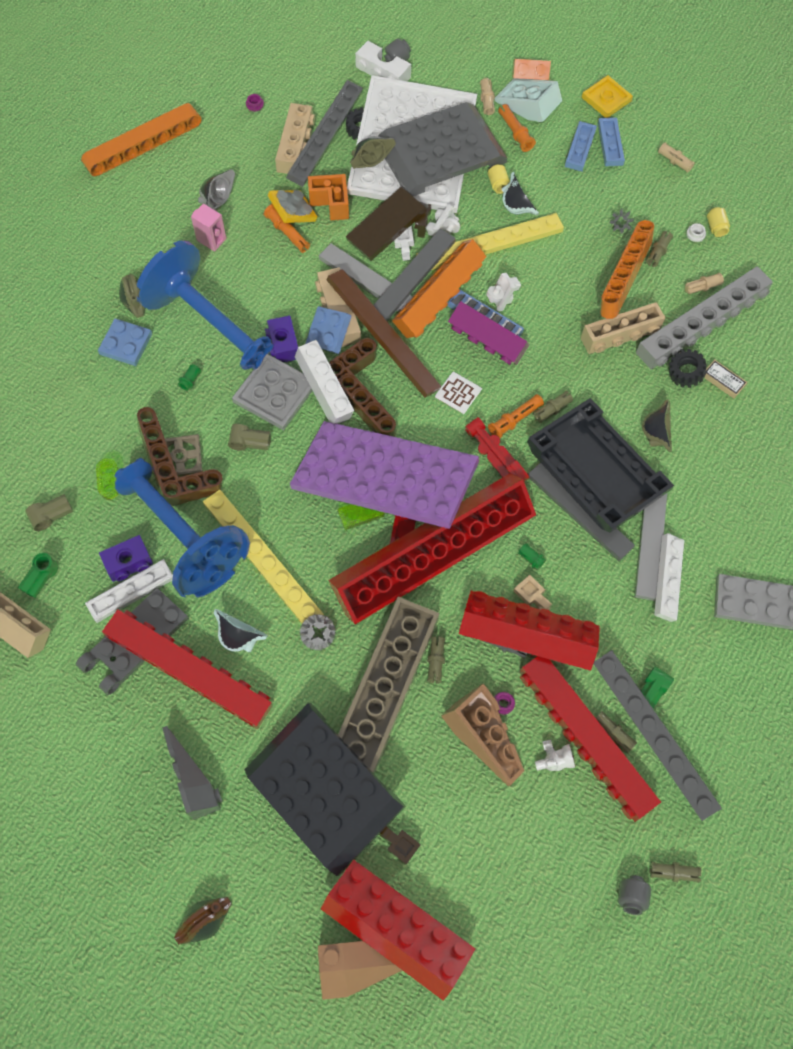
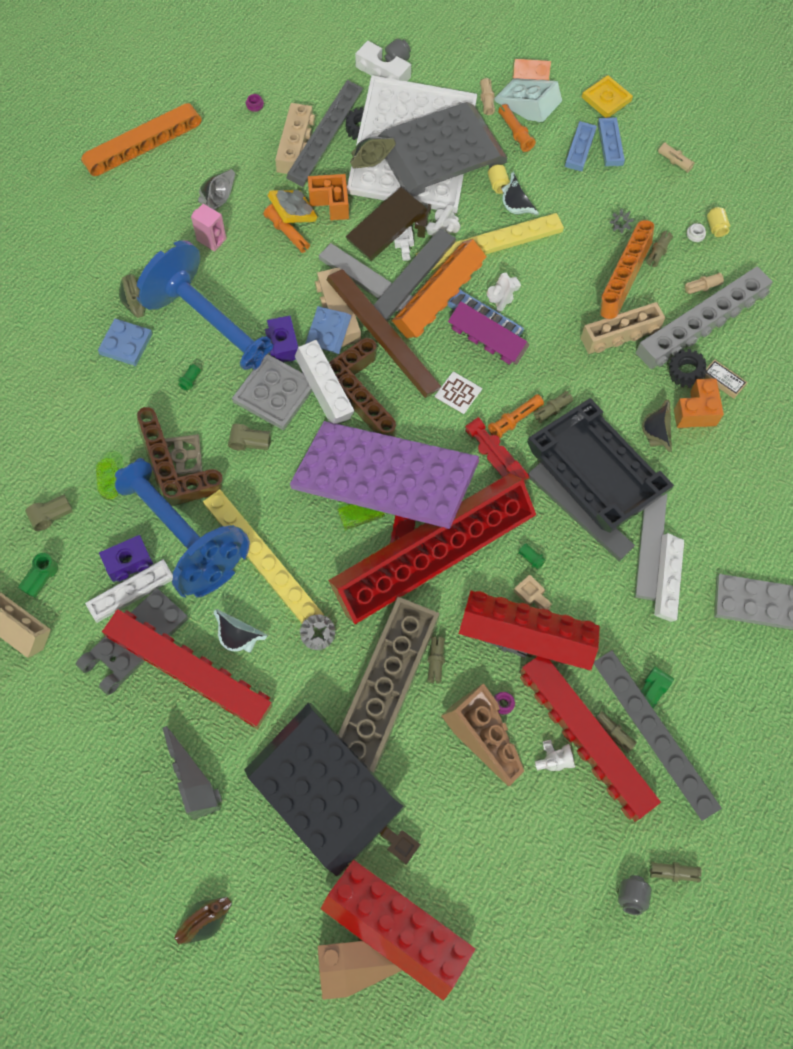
none -> orange brick [674,379,724,428]

